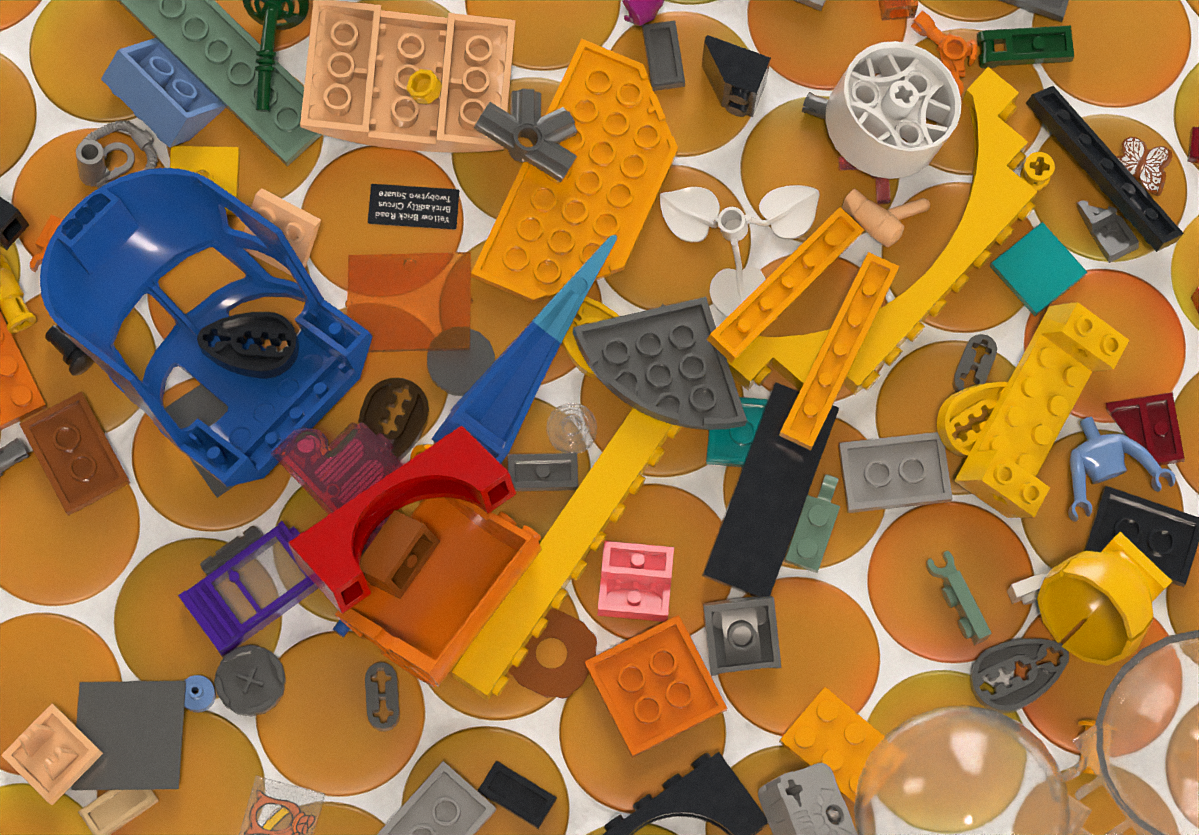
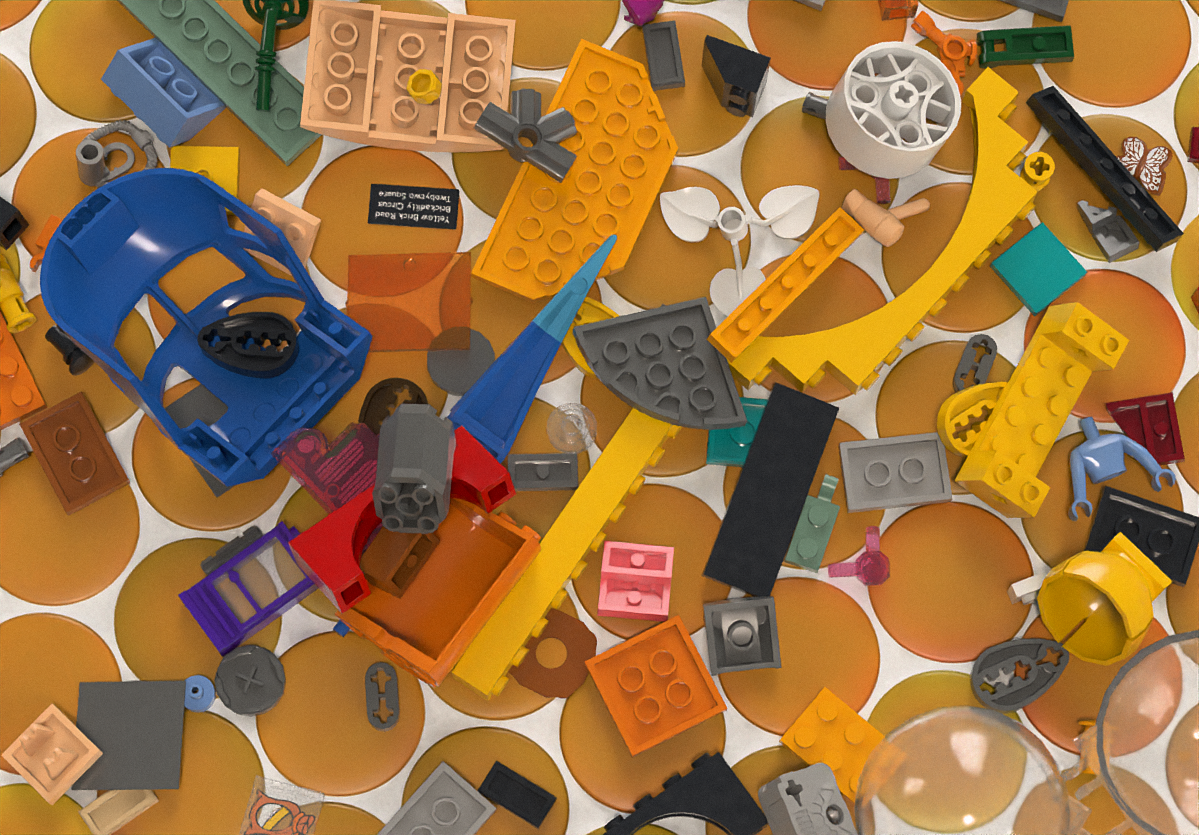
light orange plate [779,252,900,450] -> none
sand green plate [926,551,992,646] -> none
none -> dark grey brick [372,404,456,534]
none -> clear pink piece [828,526,890,586]

